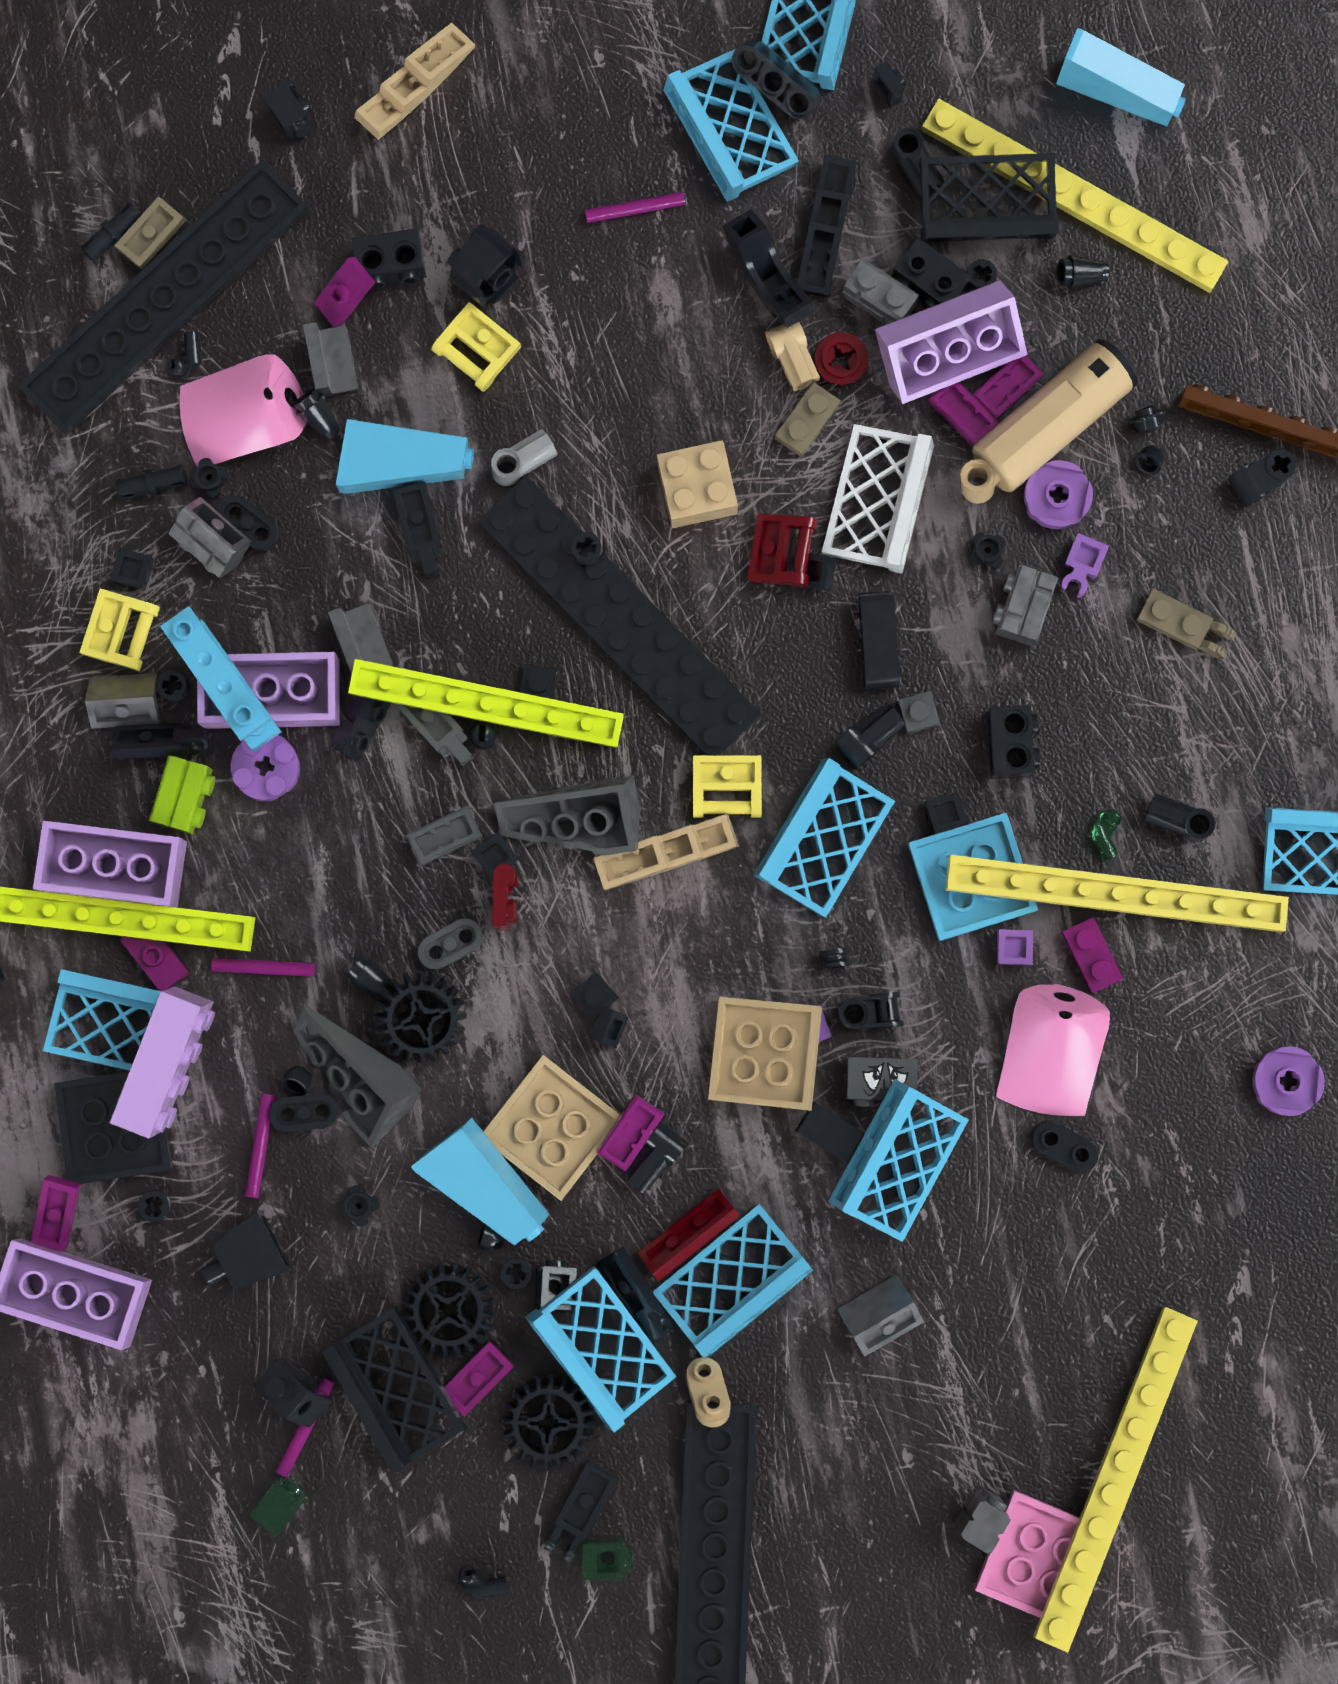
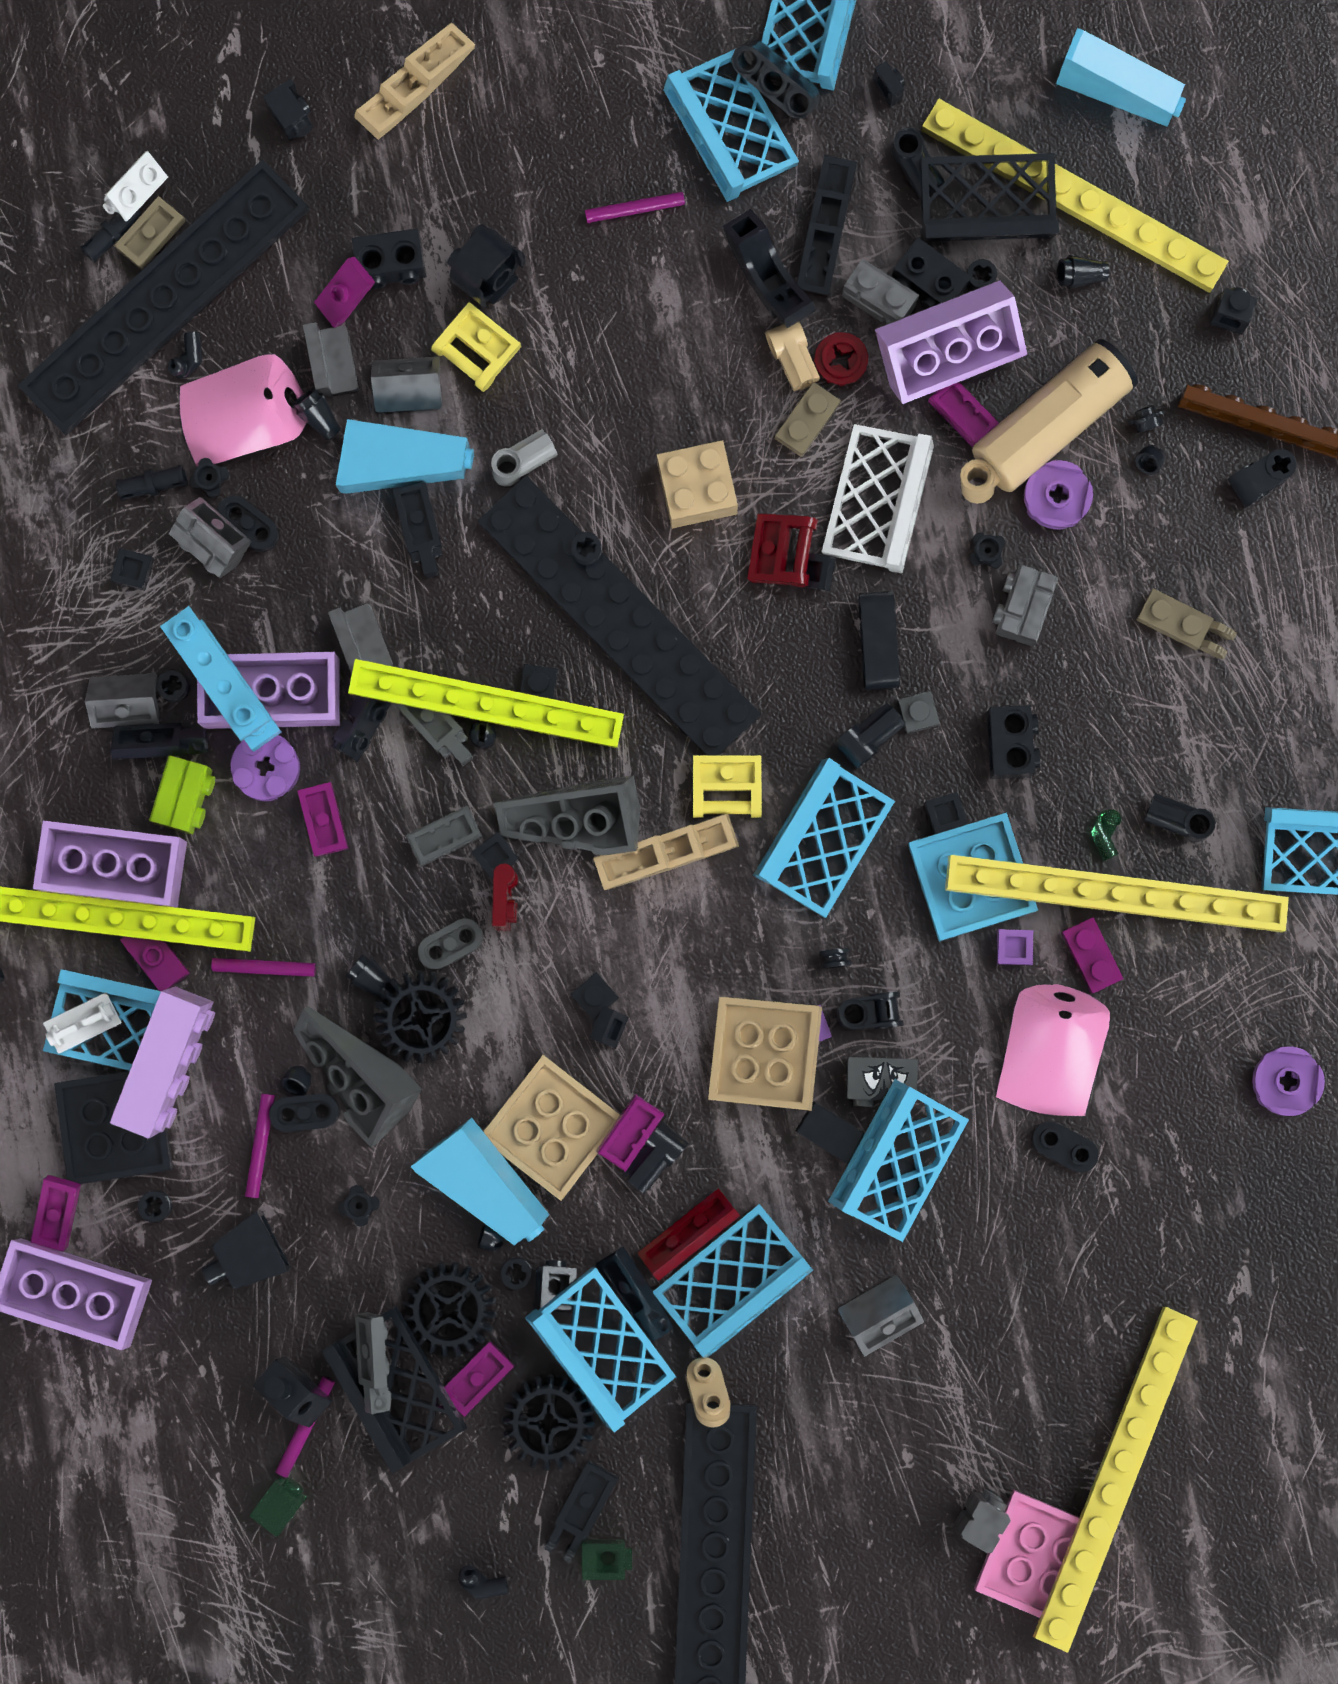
light yellow plate [79,589,160,672] -> none
magenta plate [972,356,1044,420] -> none
medium lavender plate [1060,533,1109,598] -> none
none -> white hinge [43,992,122,1054]
none -> white hinge [103,151,168,221]
none -> magenta plate [297,782,349,857]
none -> dark grey hinge [355,1312,392,1414]
none -> flat silver panel [371,357,442,412]
none -> black brick [1210,287,1258,335]

